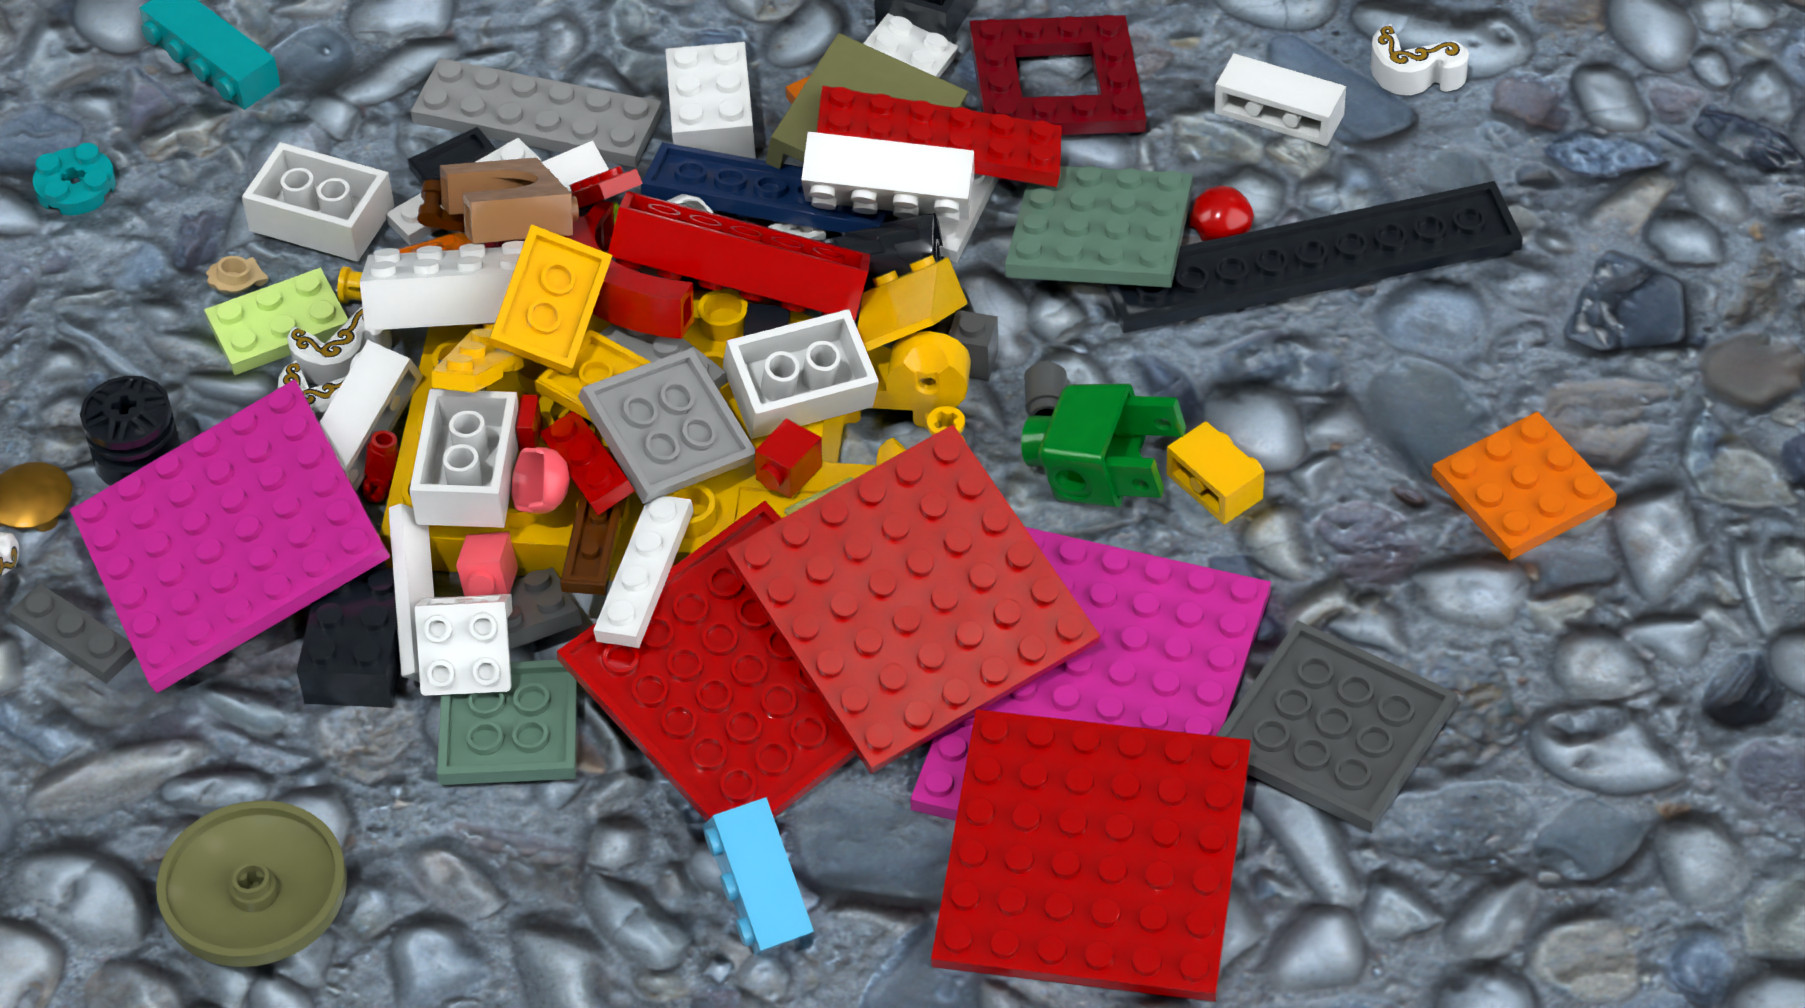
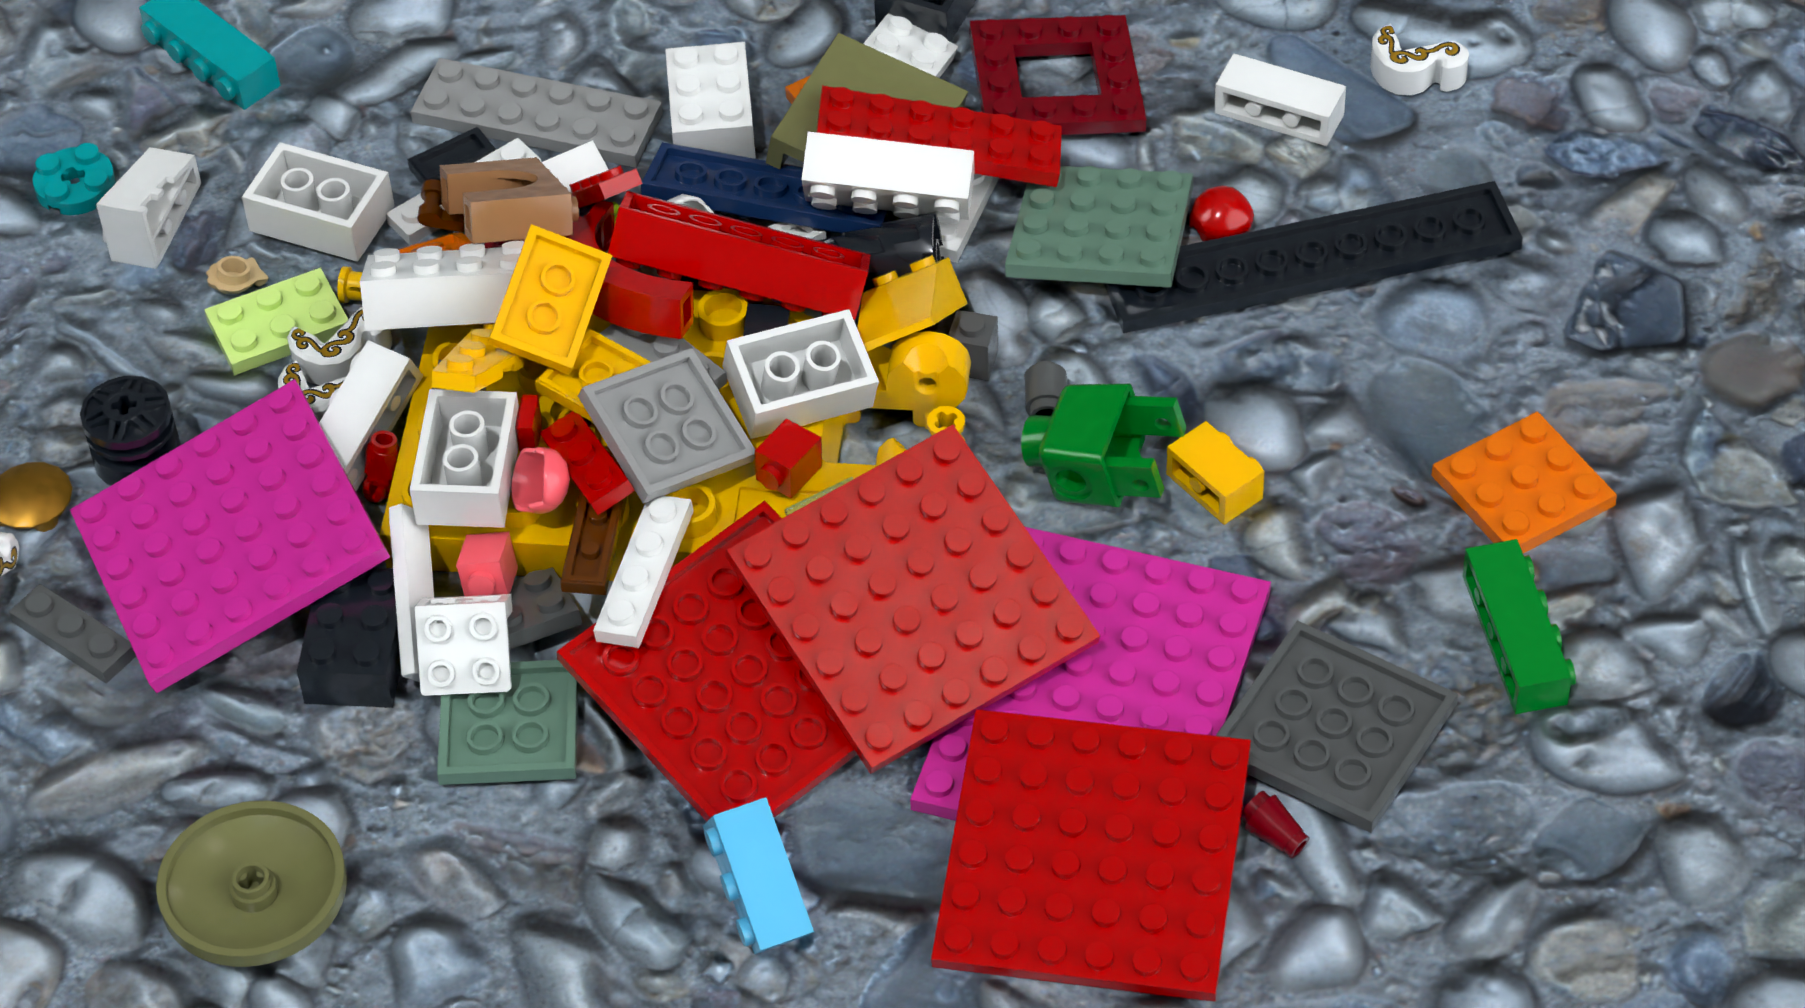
none -> white wedge [96,147,201,269]
none -> dark red cone [1241,791,1310,858]
none -> green brick [1462,539,1576,715]

